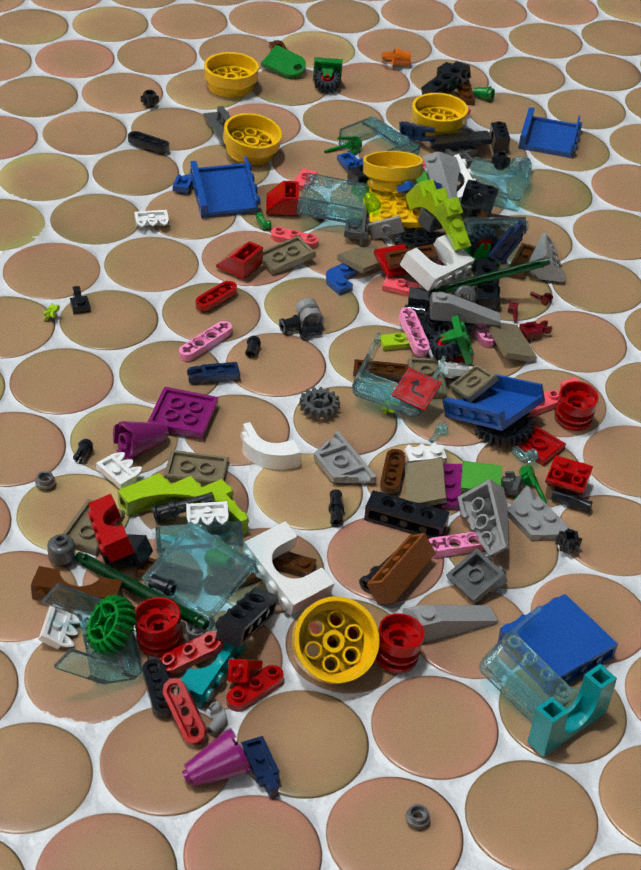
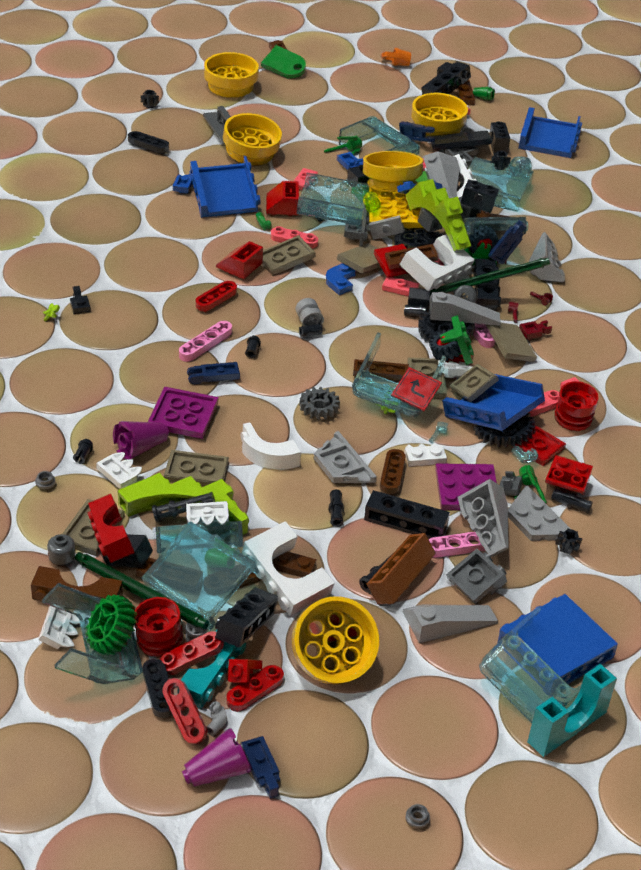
white plate [134,210,169,227] -> none
black pin [148,574,177,596] -> none
black bush [279,314,301,334] -> none
plate [313,57,343,94] -> none
red wheel [375,613,425,673] -> none
lime plate [379,333,411,351] -> none
bright pink beam [399,307,430,357] -> none
dark tan tile [404,457,447,506] -> none
bright green tile [460,461,502,493] -> none
reddish brown plate [508,243,535,278] -> none

